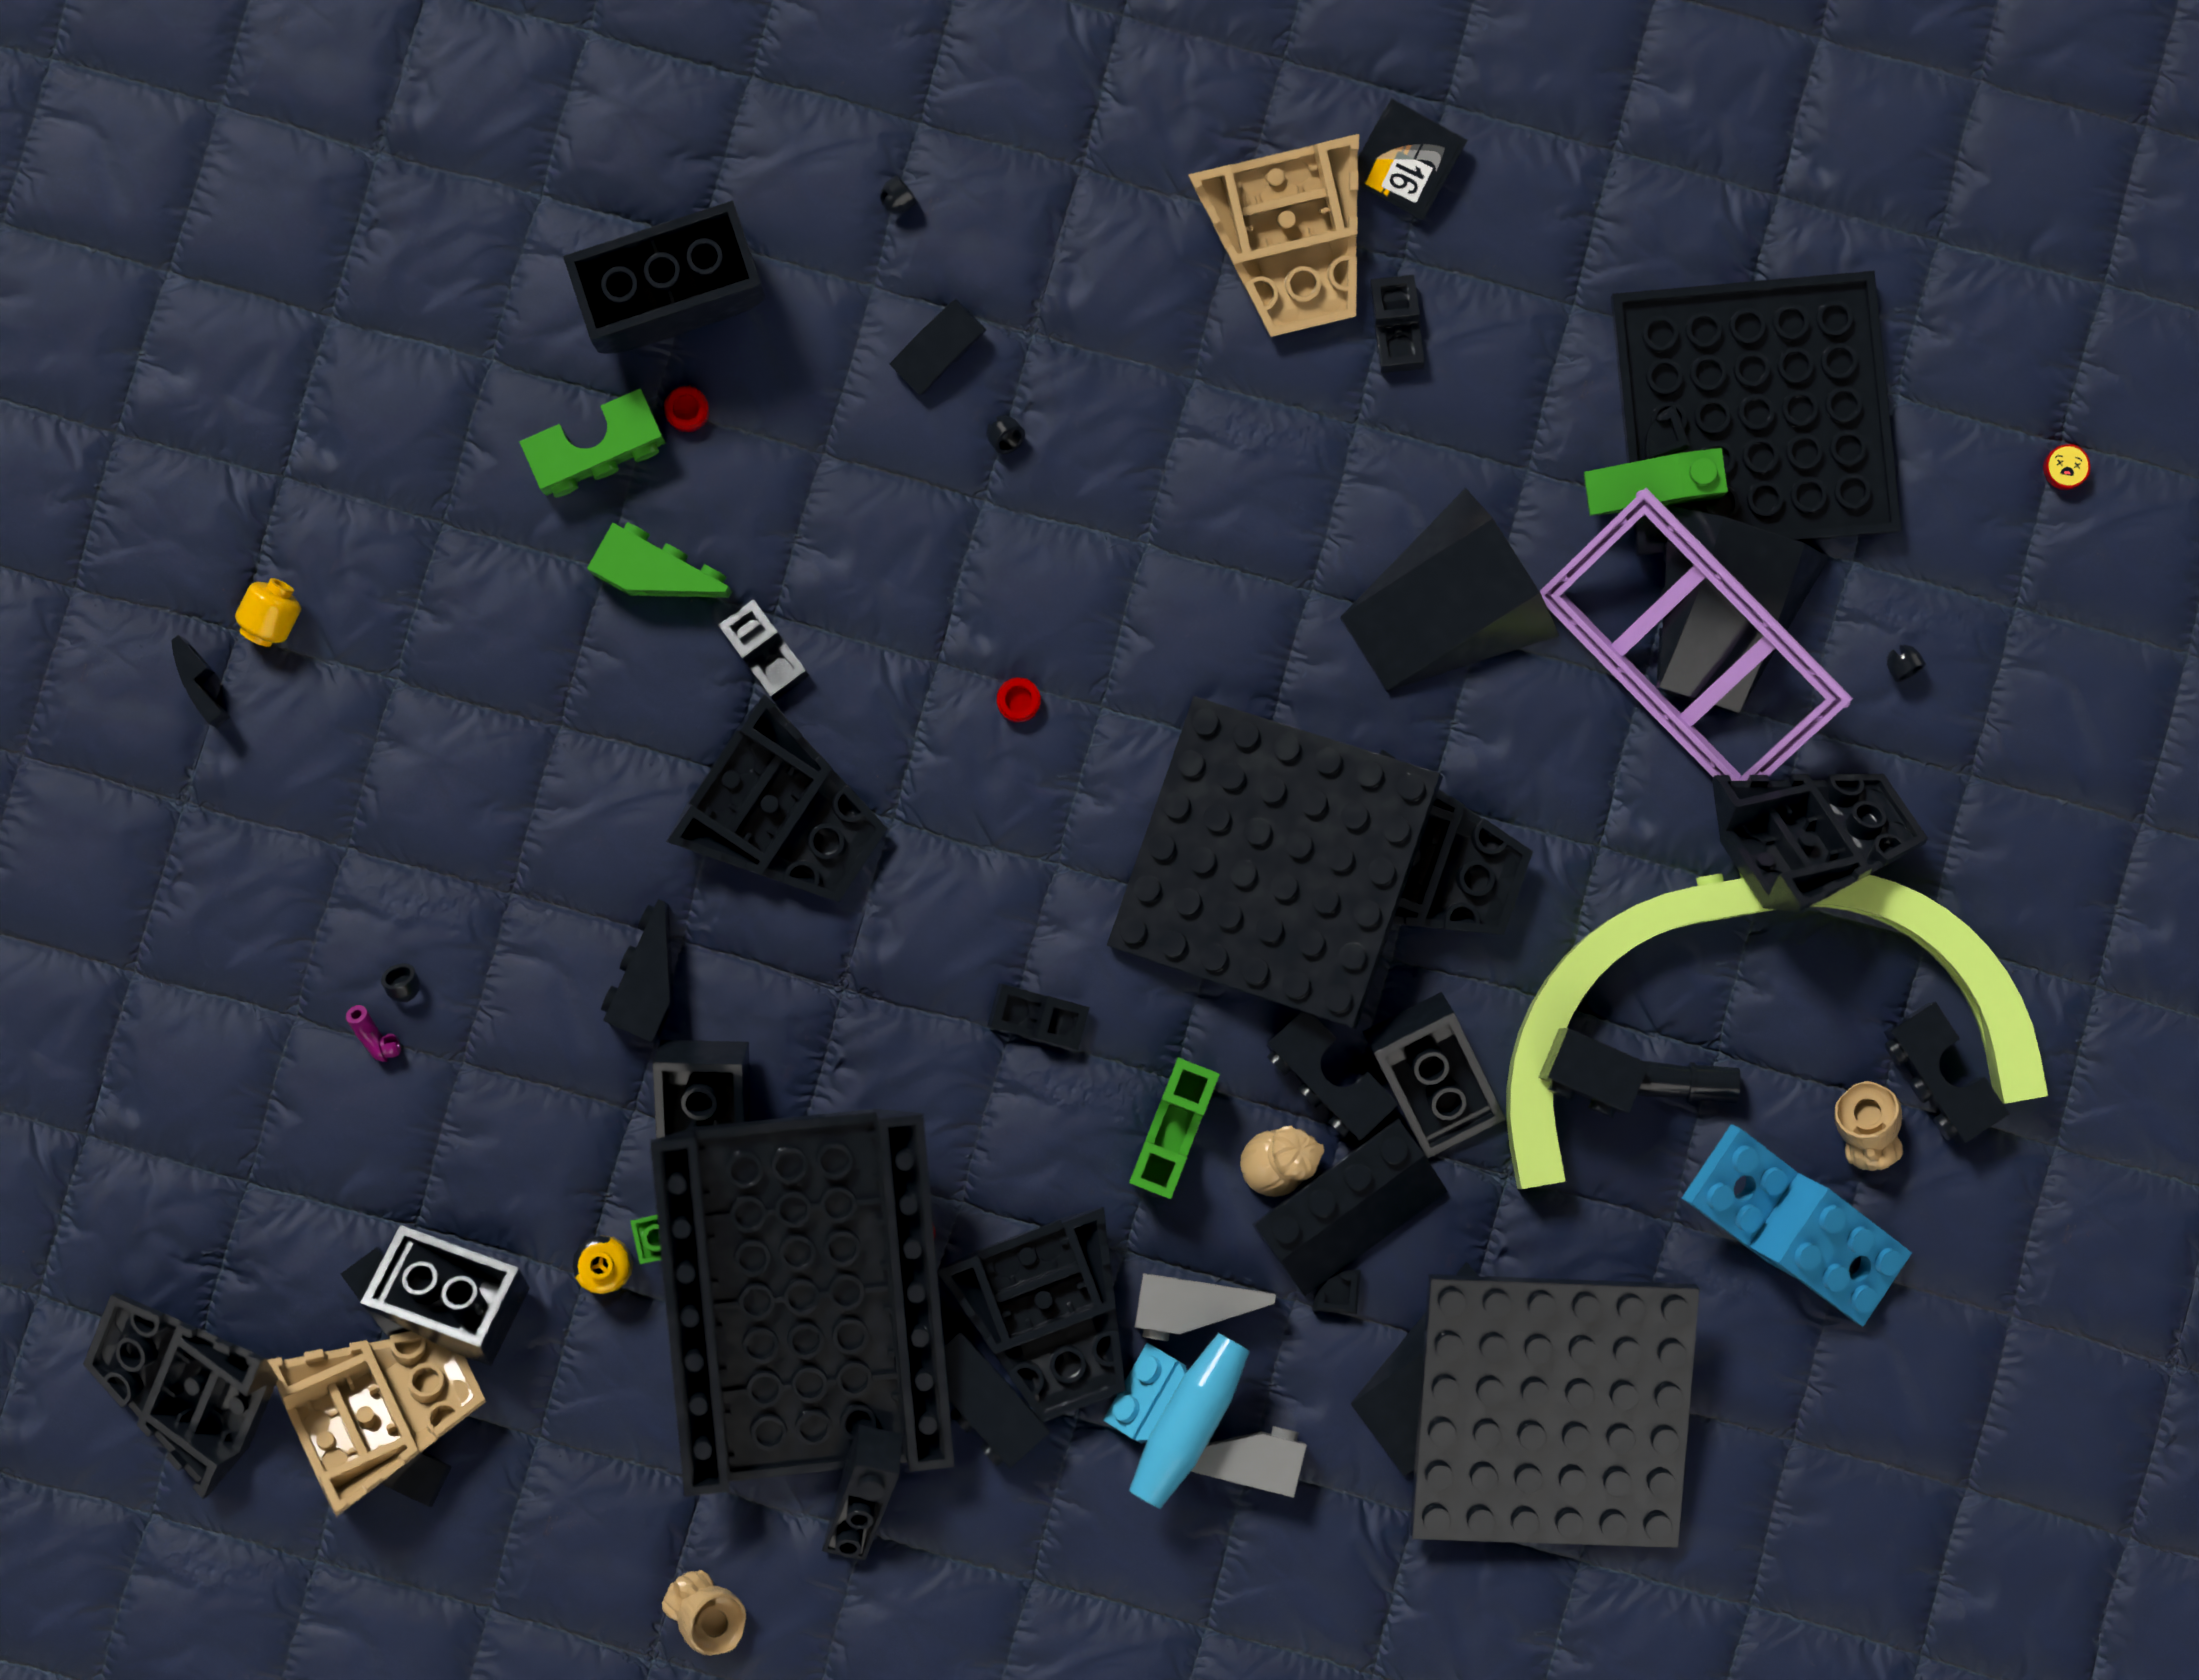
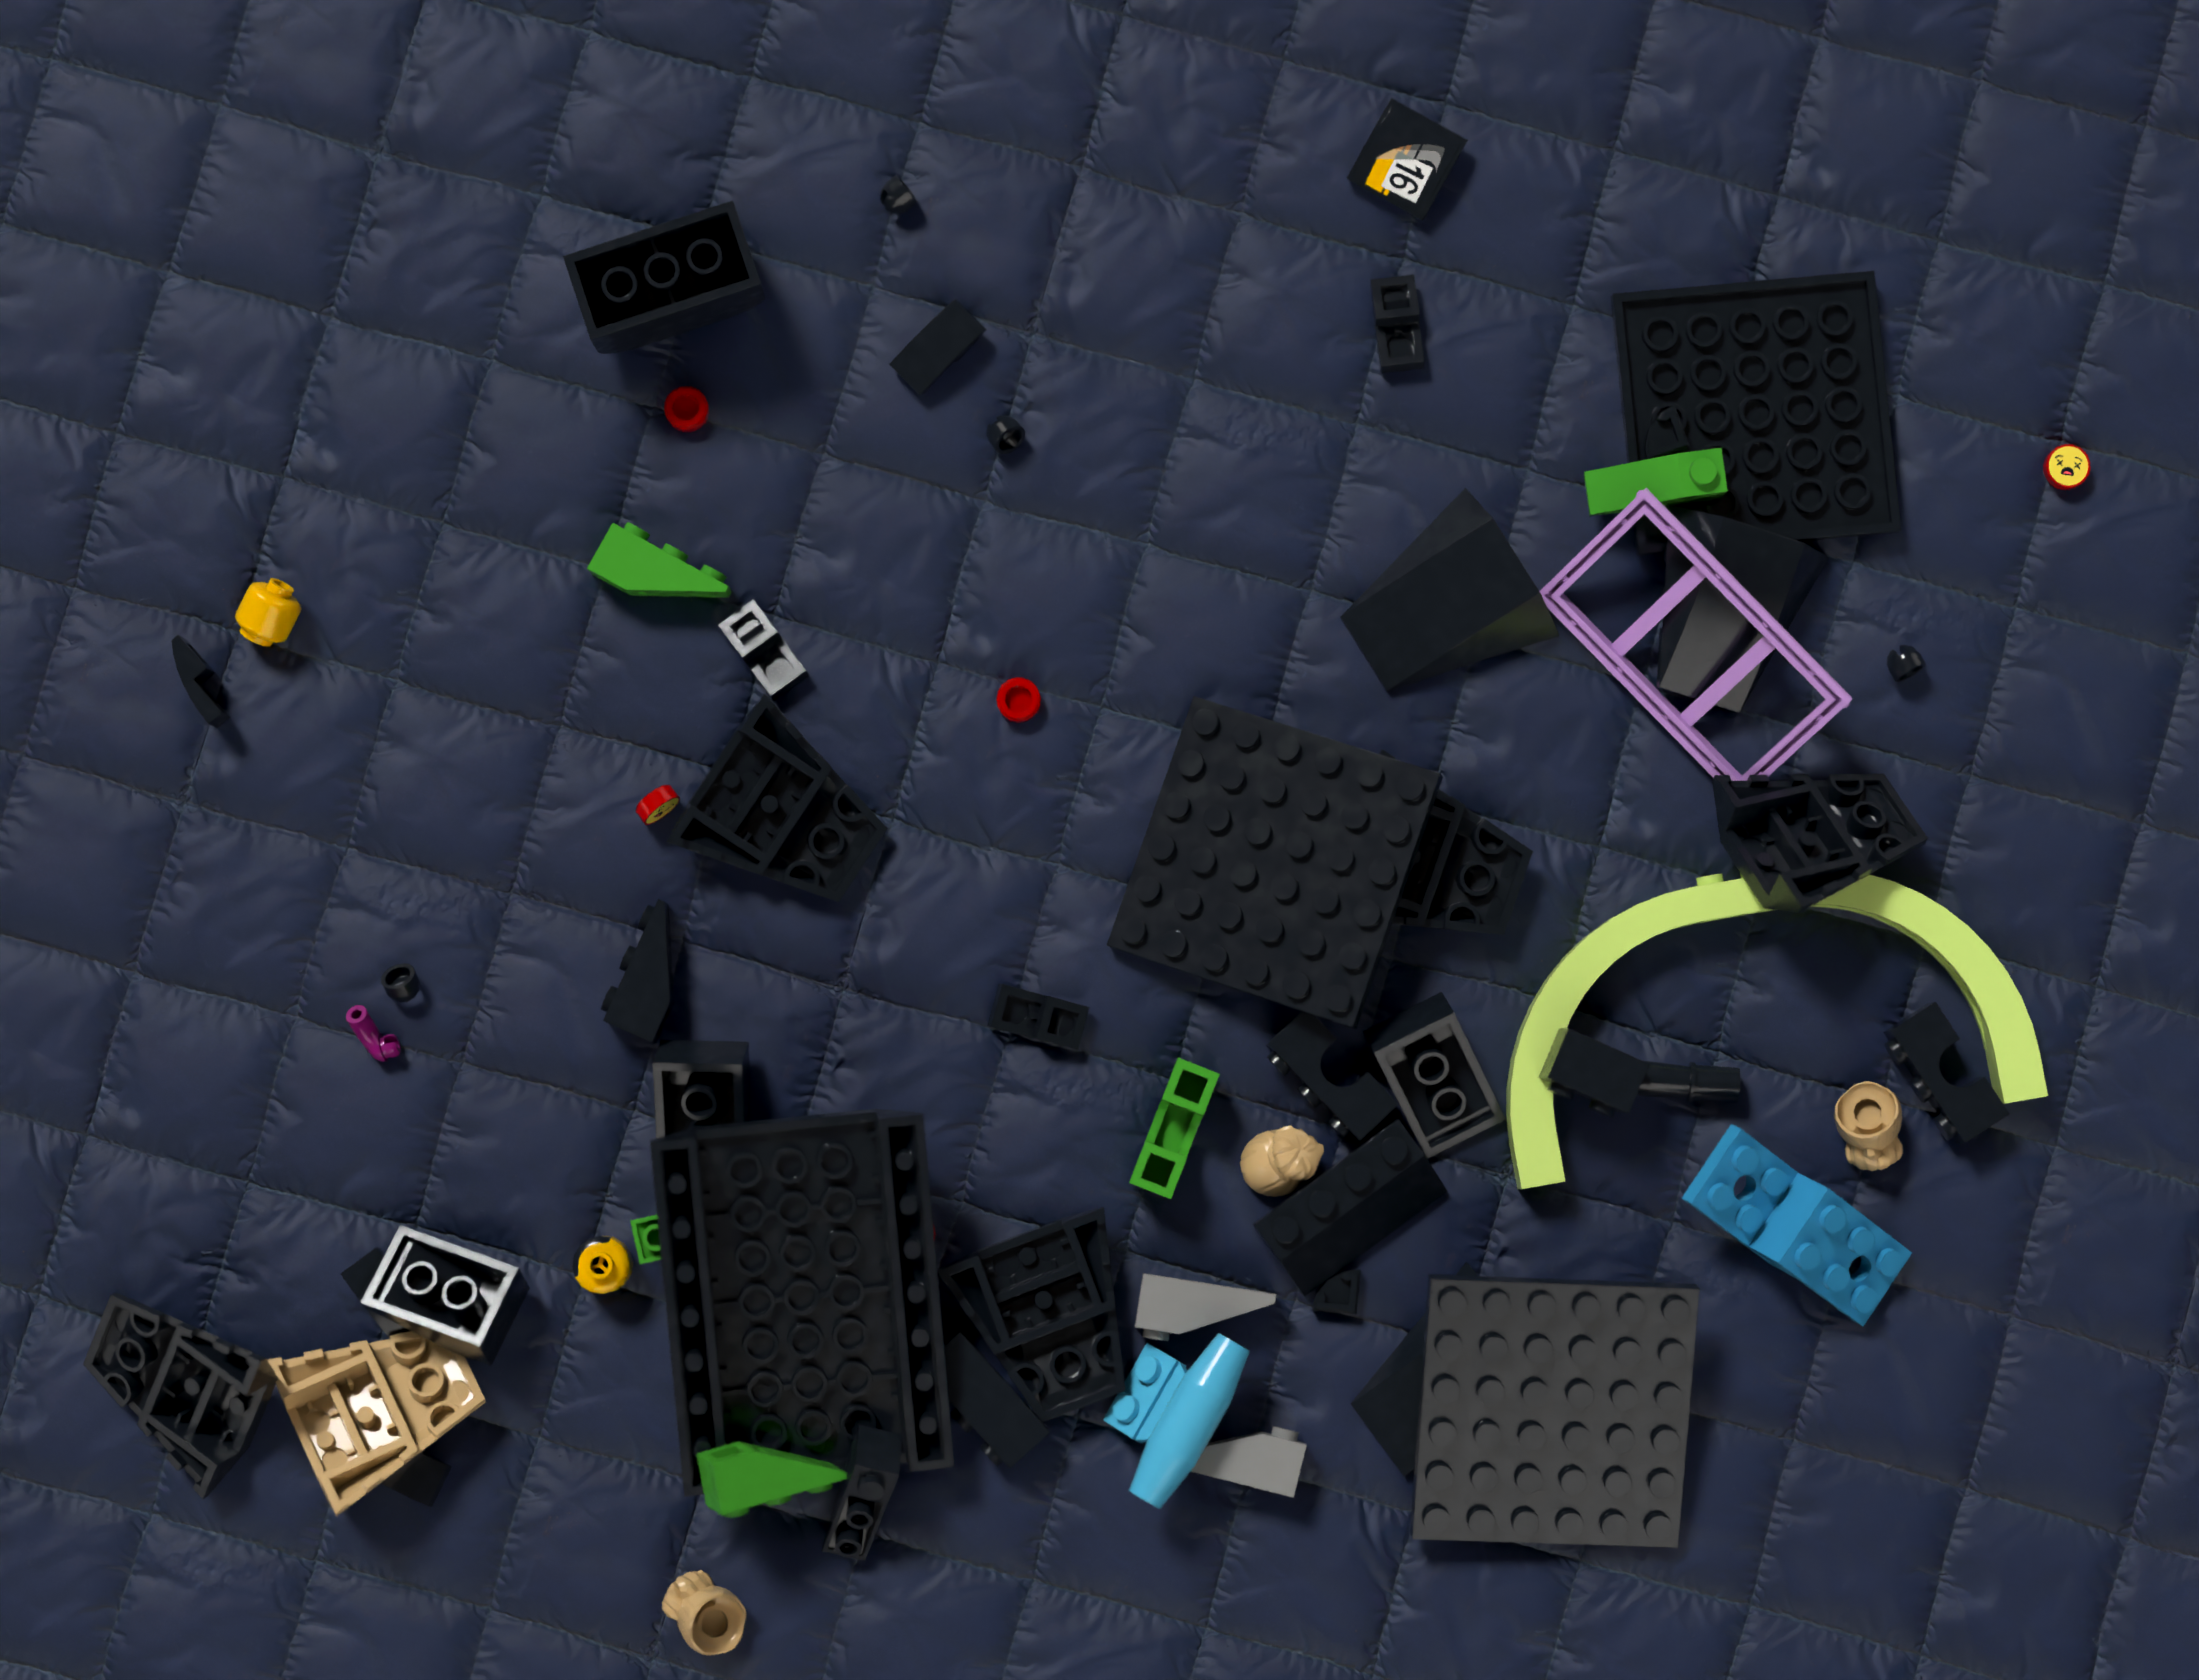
bright green arch [519,388,666,498] -> none
tan wedge [1188,134,1359,337] -> none
none -> red tile [635,785,680,825]
none -> bright green slope [697,1441,847,1518]

